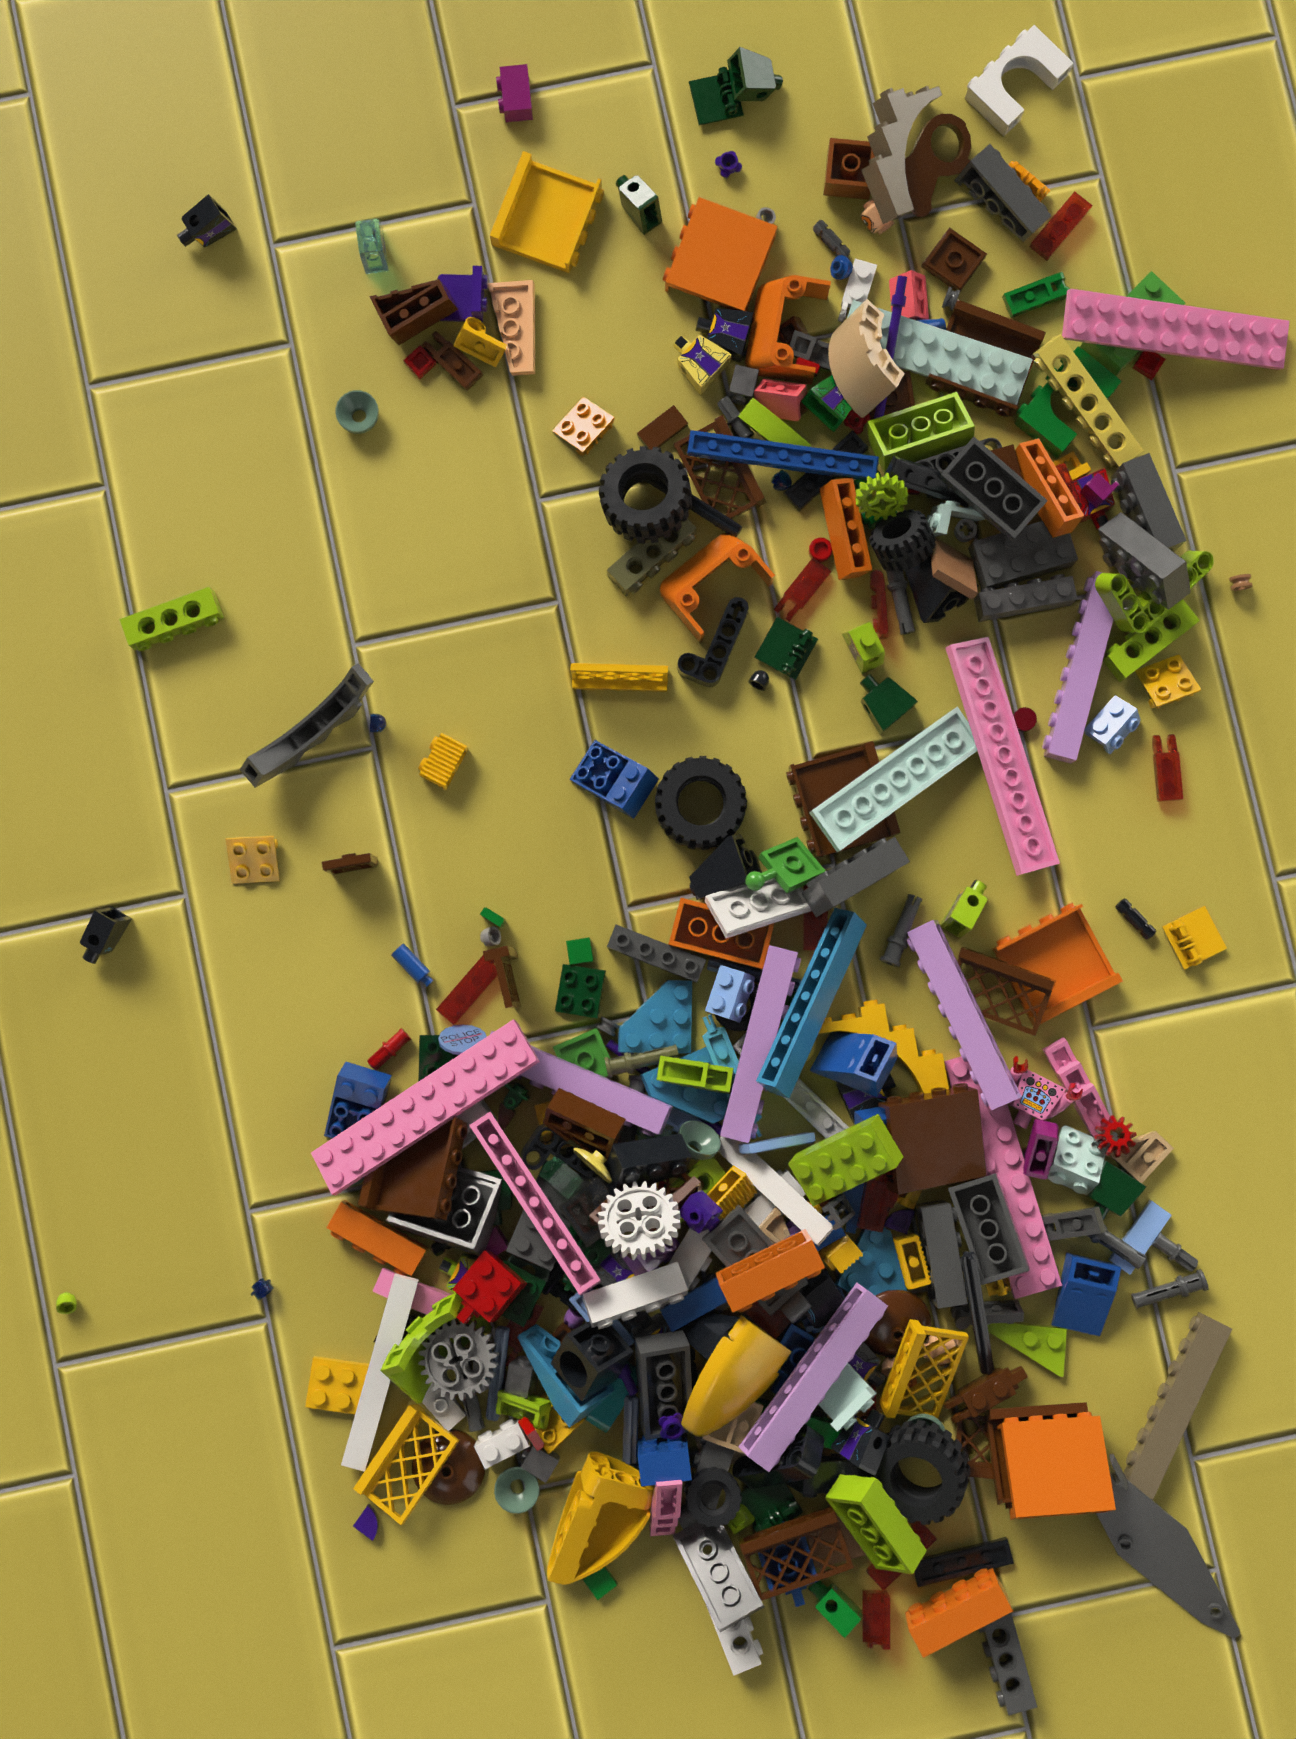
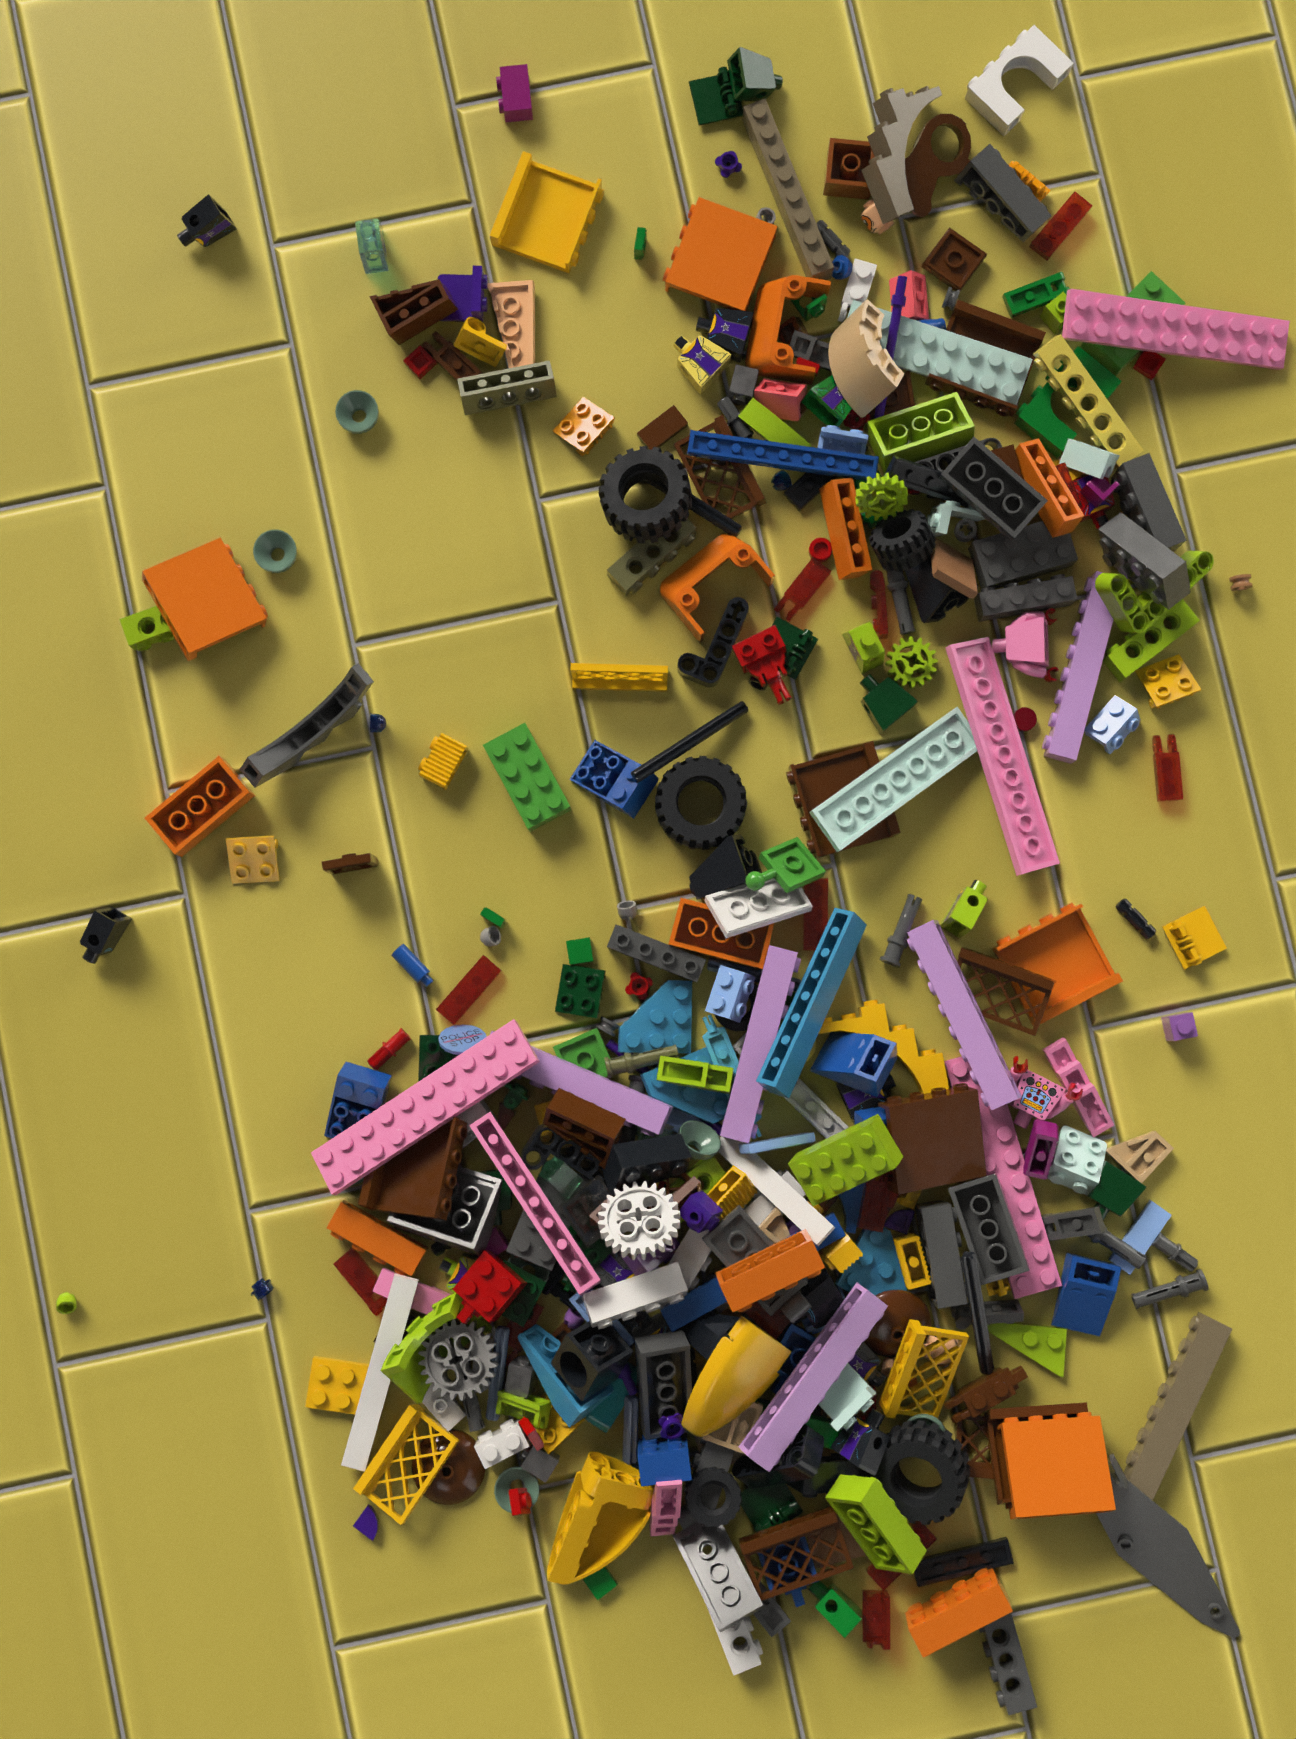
reddish brown fence [483,945,521,1008] -> none
light yellow dish [573,1148,612,1183] -> none
dark green torso [616,175,662,235] -> none
lime tile [727,1504,755,1535] -> none
dark grey brick [801,837,910,917] -> none
dark grey tile [822,1193,855,1231] -> none
red gear [1093,1115,1137,1158] -> none
none -> orange panel [142,537,268,661]
none -> orange brick [145,756,256,857]
none -> sand green piece [253,530,297,573]
none -> clear red plate [333,1247,388,1316]
none -> olive brick [457,360,557,415]
none -> bright green brick [483,723,572,832]
none -> red plate [508,1488,532,1516]
none -> light grey hinge [617,900,637,921]
none -> red plate [625,972,653,1000]
none -> black axle [631,701,748,783]
none -> green tile [634,227,647,260]
none -> red brick [732,625,792,705]
none -> dark tan brick [742,99,834,280]
none -> dark grey hinge [752,1581,791,1637]
none -> green bracket [790,294,828,322]
none -> light blue bracket [817,425,869,455]
none -> lime gear [885,636,938,689]
none -> bright pink torso [992,608,1059,682]
none -> lime brick [1040,292,1067,334]
none -> light aqua hinge [1059,439,1120,479]
none -> medium lavender brick [1161,1012,1198,1041]

